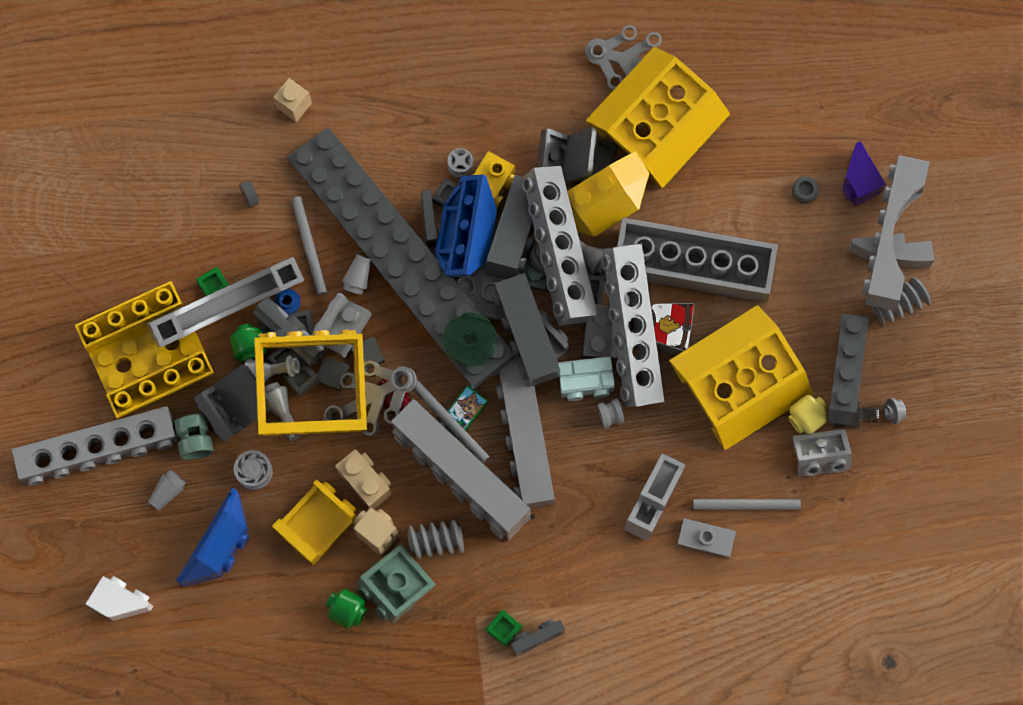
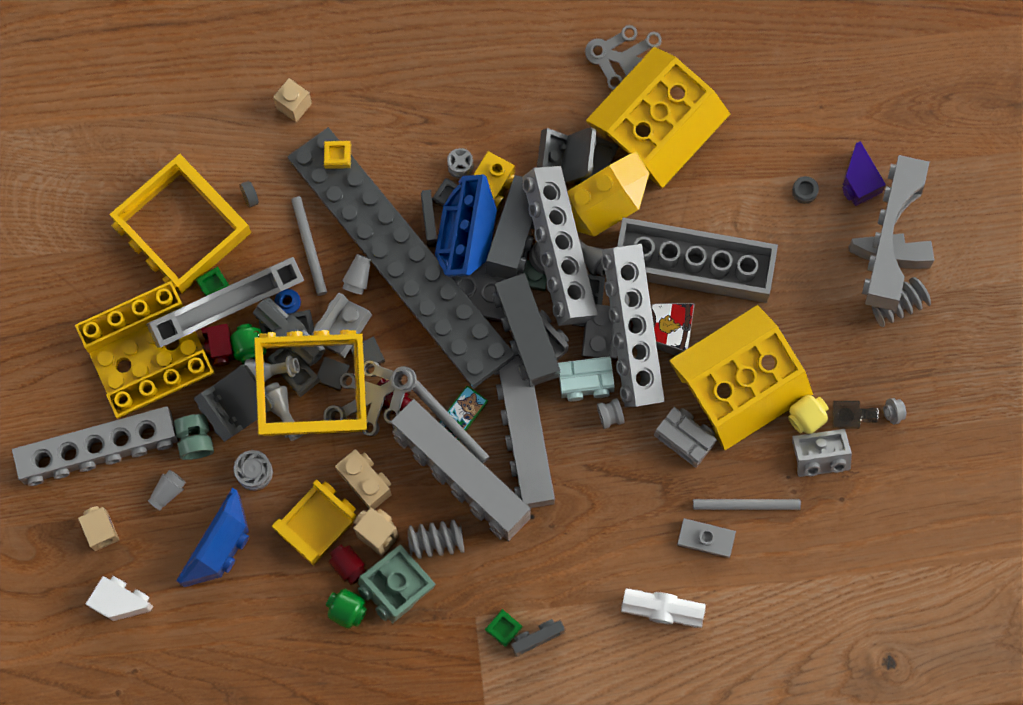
clear green plate [443,312,497,366] -> none
light grey slope [624,453,686,541] -> none
dark grey brick [828,314,869,426] -> none
none -> tan brick [78,506,120,551]
none -> yellow window [110,154,251,294]
none -> dark red brick [201,324,235,367]
none -> yellow tile [324,141,351,169]
none -> dark red brick [329,544,367,585]
none -> white piece [621,588,706,628]
none -> light grey brick [654,407,717,468]

